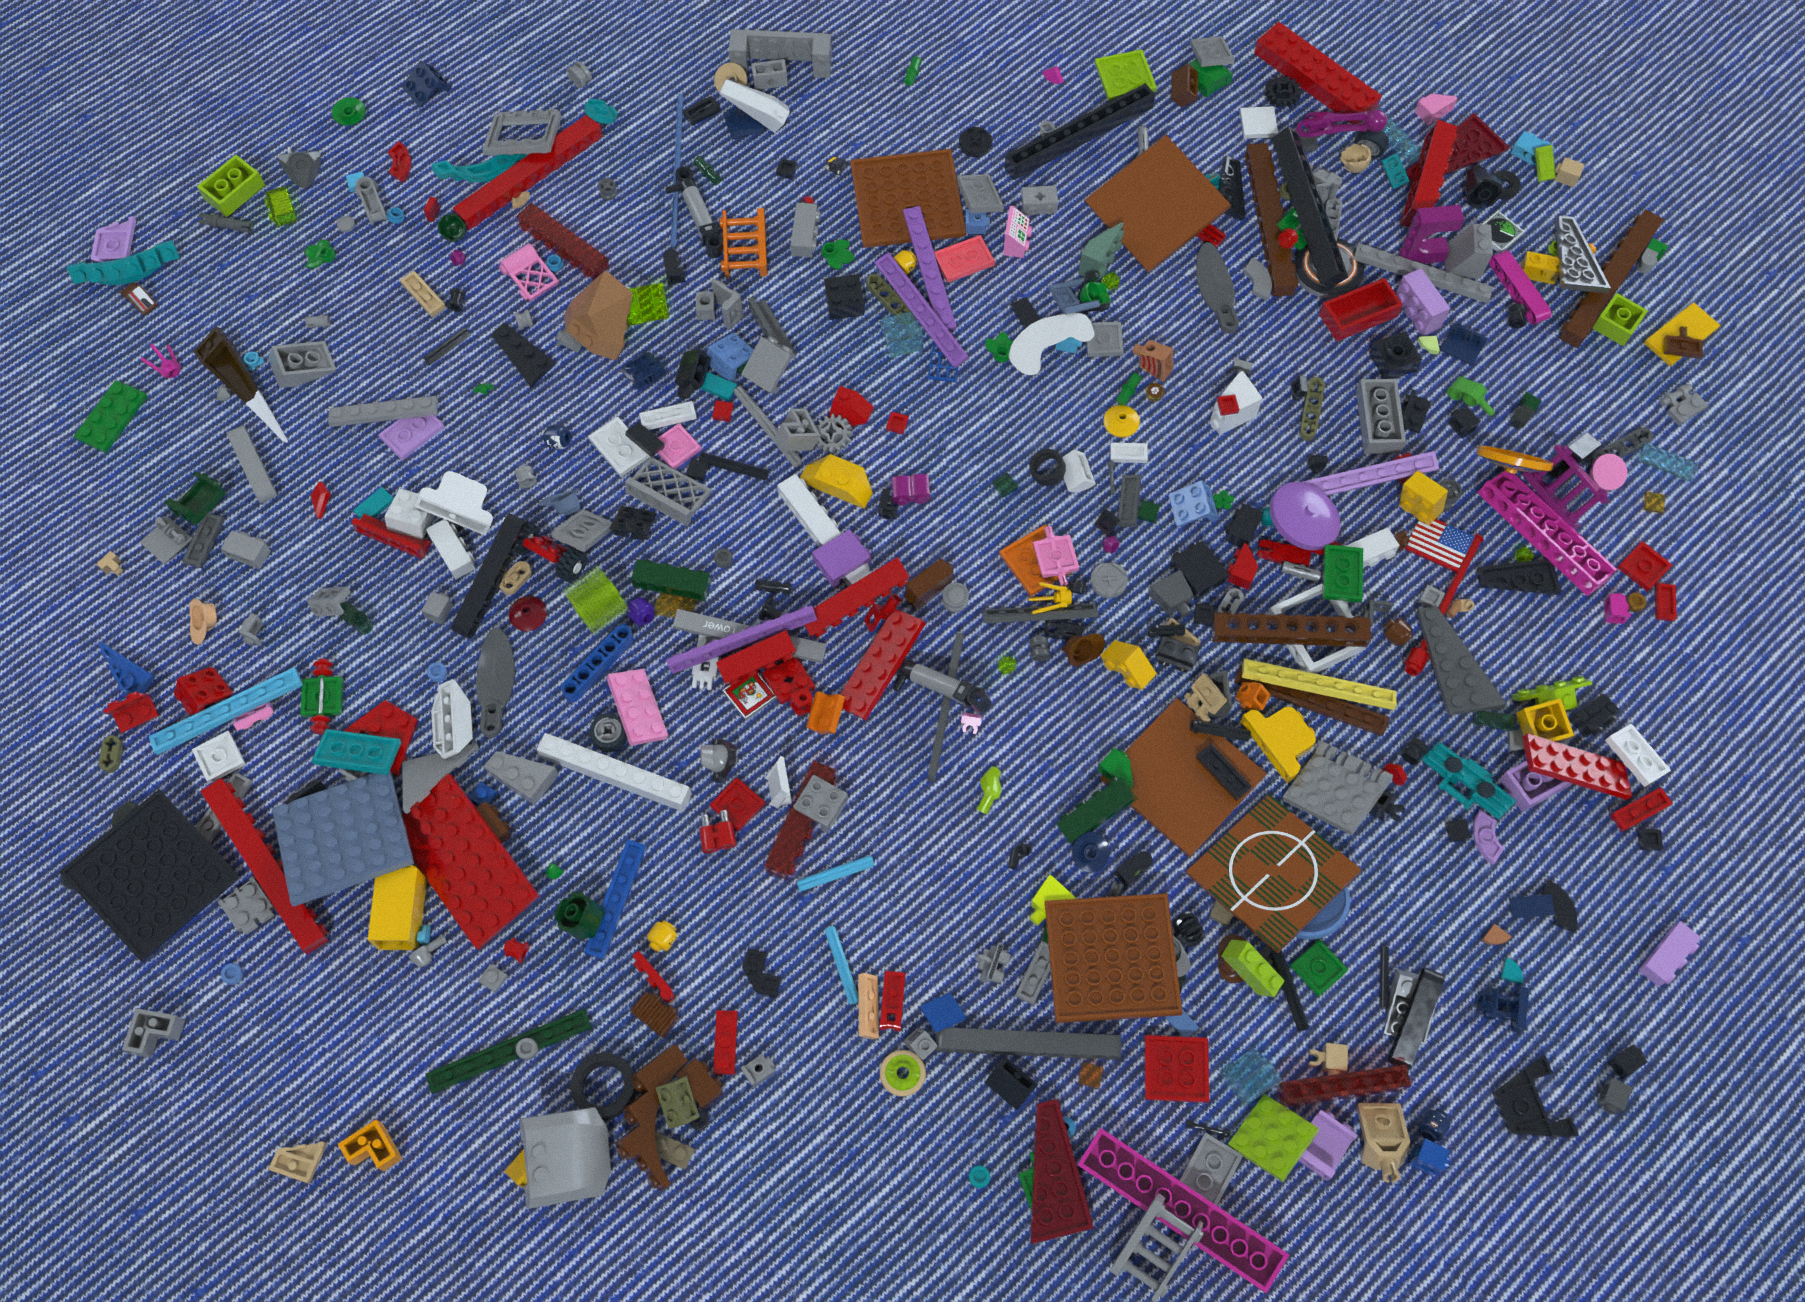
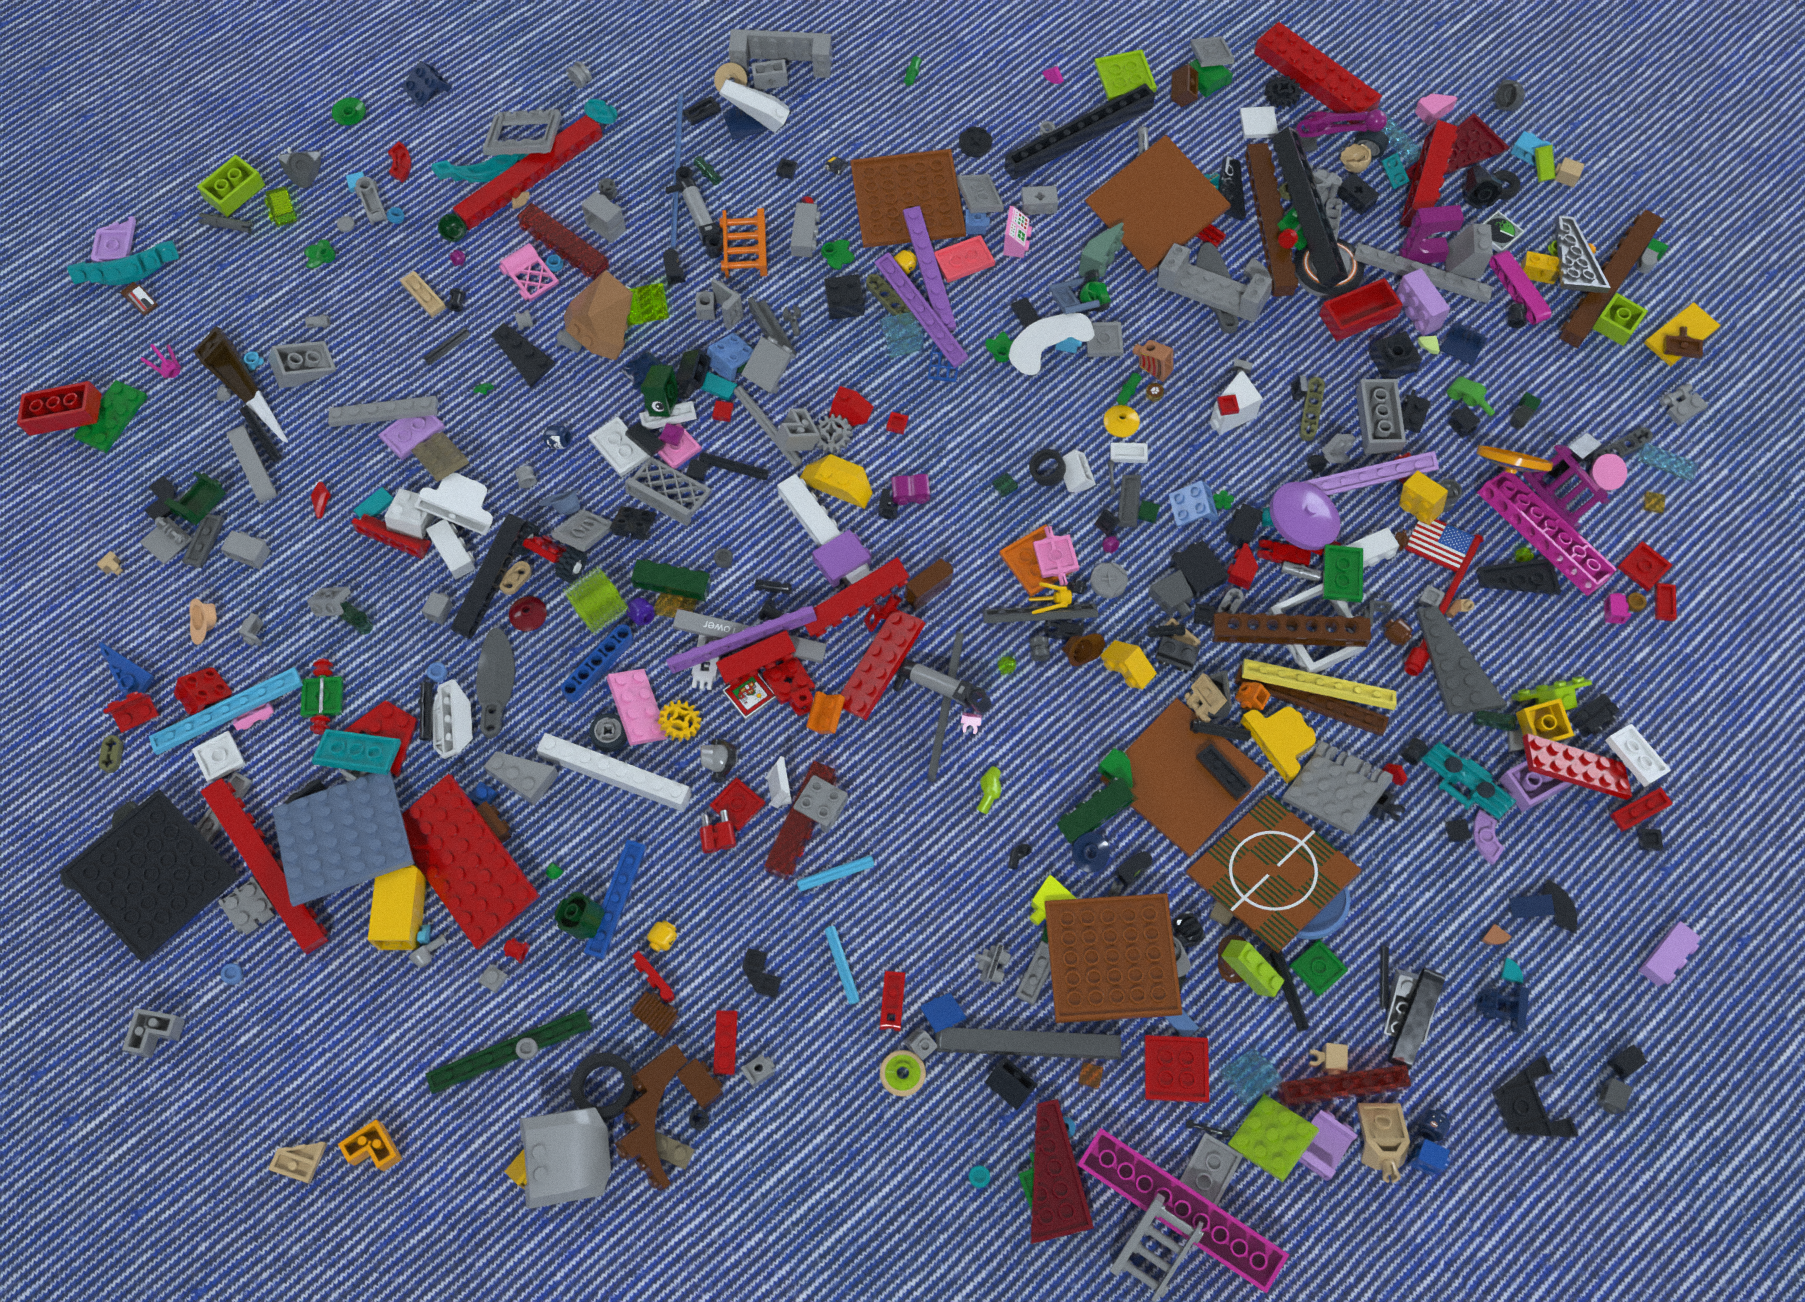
light grey tile [402,743,479,814] -> none
red tile [423,196,440,222] -> none
olive bracket [656,1076,700,1129] -> none
light nougat plate [858,973,879,1039] -> none
light grey wheel [942,582,969,613] -> none
clear neon green plate [1102,272,1120,290] -> none
none -> red brick [17,381,101,436]
none -> black tile [144,476,177,521]
none -> black axle [240,405,282,462]
none -> dark tan plate [411,432,469,482]
none -> black pin [418,682,434,741]
none -> light grey piece [581,191,626,243]
none -> dark green brick [641,365,679,417]
none -> yellow gear [658,700,701,742]
none -> magenta plate [660,423,684,447]
none -> dark grey bar [783,305,801,336]
none -> light grey plate [1157,243,1272,322]
none -> light grey bracket [1322,434,1357,463]
none -> black brick [1336,173,1379,215]
none -> dark grey hair [1494,80,1525,111]

